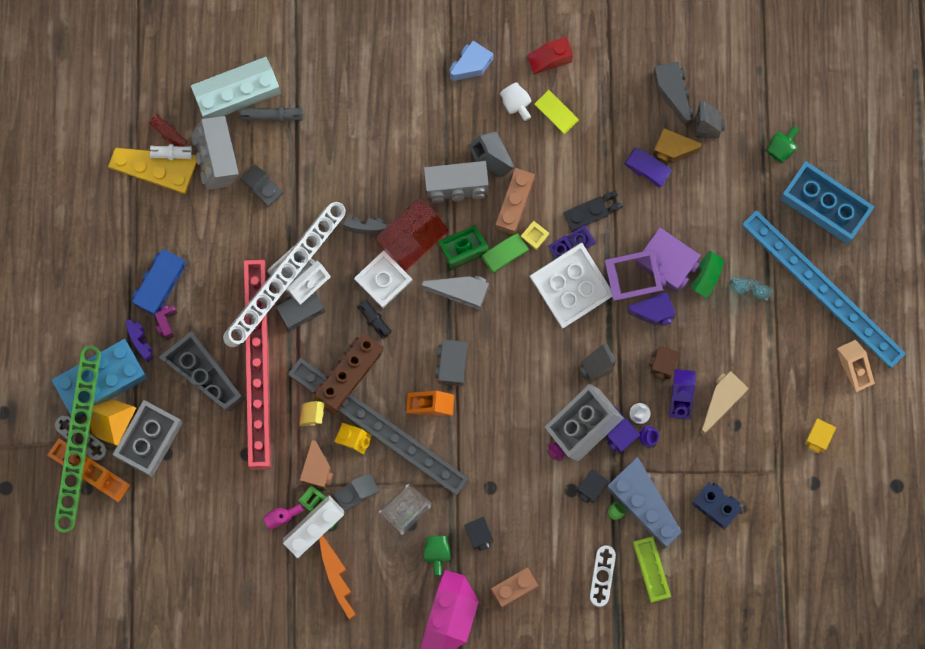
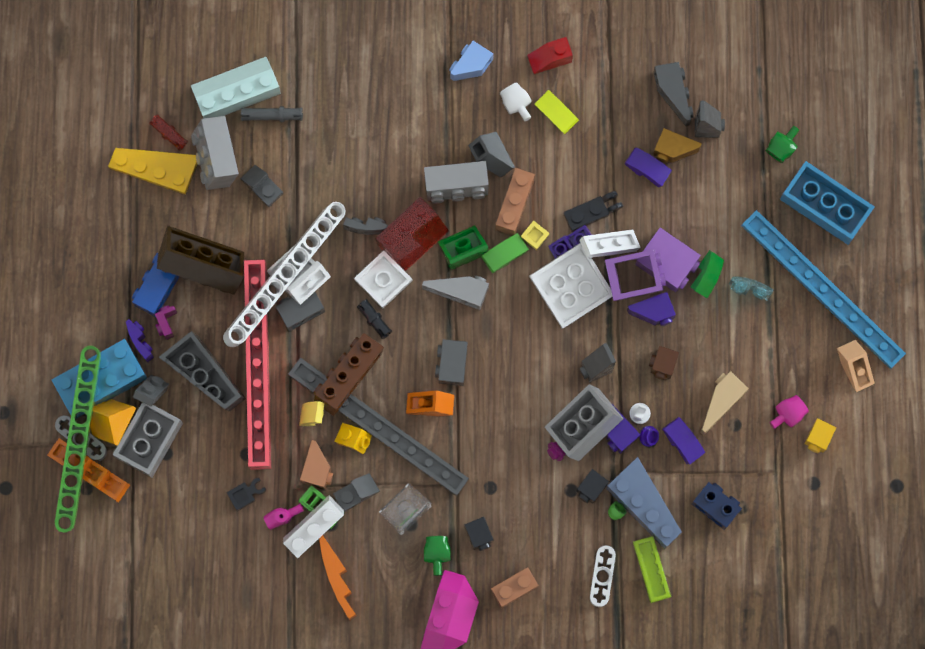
white pin [150,144,192,161] -> none
dark purple slope [669,369,695,419] -> none
none -> dark grey plate [133,375,169,407]
none -> dark brown slope [157,226,244,295]
none -> black plate [226,478,266,512]
none -> white plate [580,230,640,258]
none -> dark purple slope [662,417,706,464]
none -> dark pink piece [770,395,809,429]

